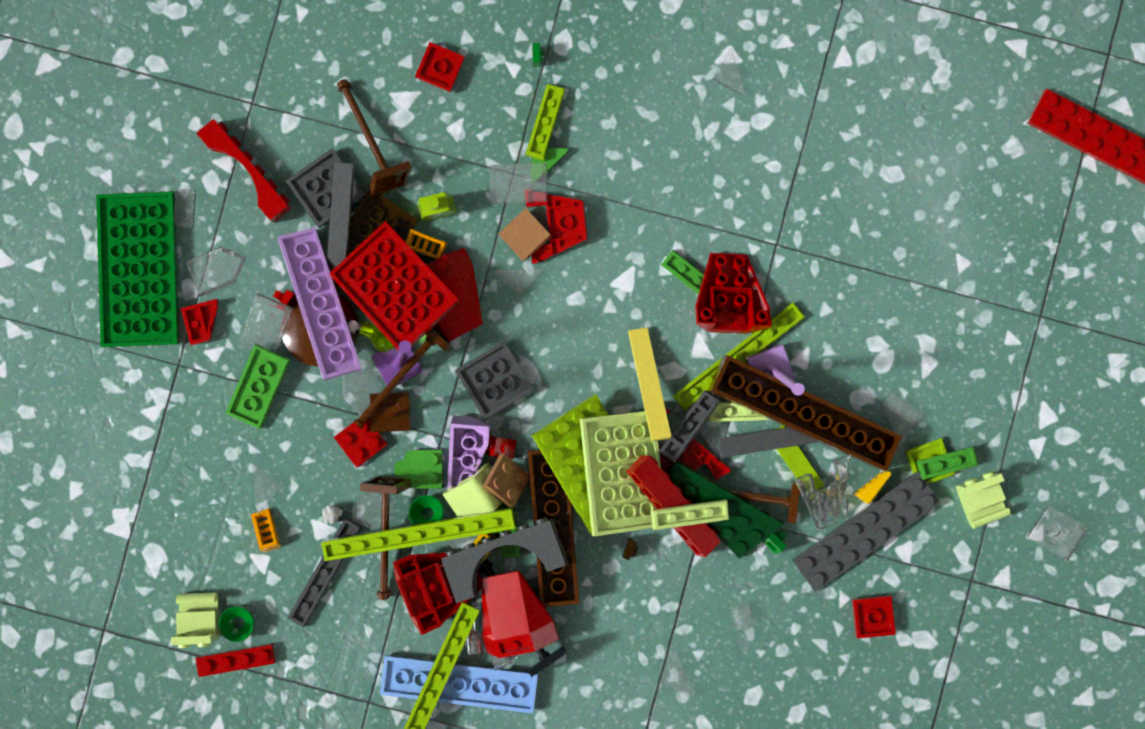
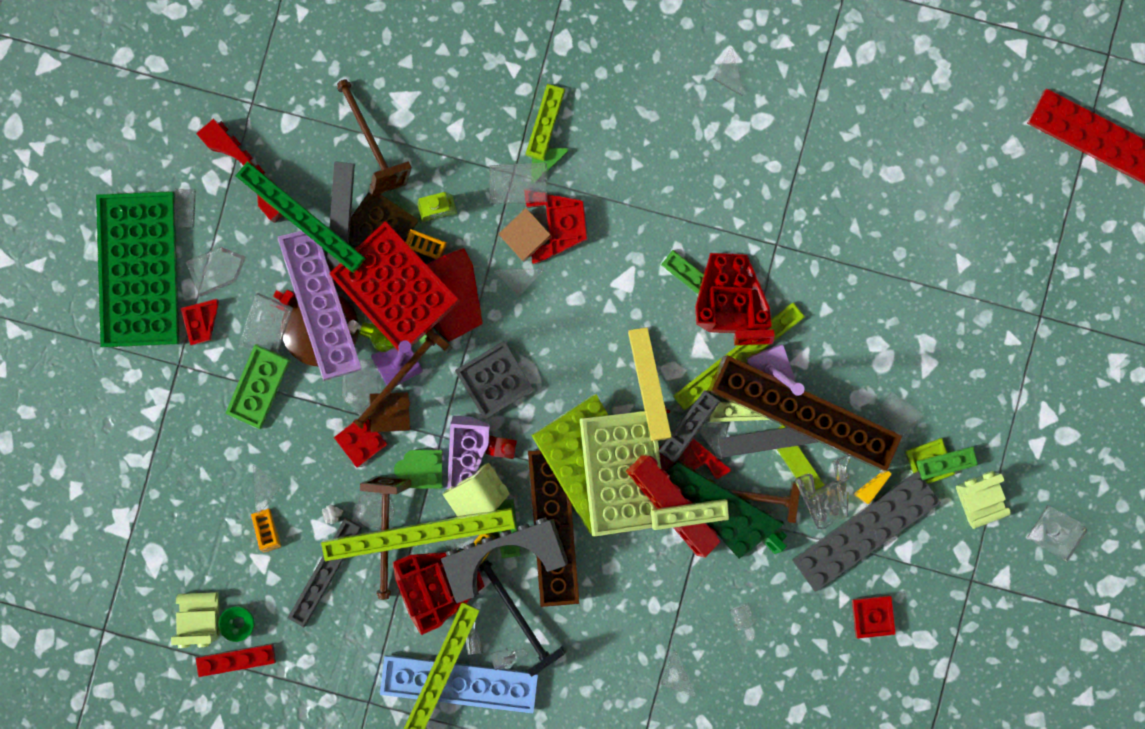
dark grey plate [286,148,366,228] -> none
green piece [408,495,444,525] -> none
red plate [415,42,465,93] -> none
red wedge [482,570,559,658] -> none
medium nougat plate [483,454,530,508] -> none
green plate [532,43,544,67] -> none
dark brown plate [622,538,638,560] -> none
none -> green tile [235,161,366,273]
none -> red plate [734,328,775,346]

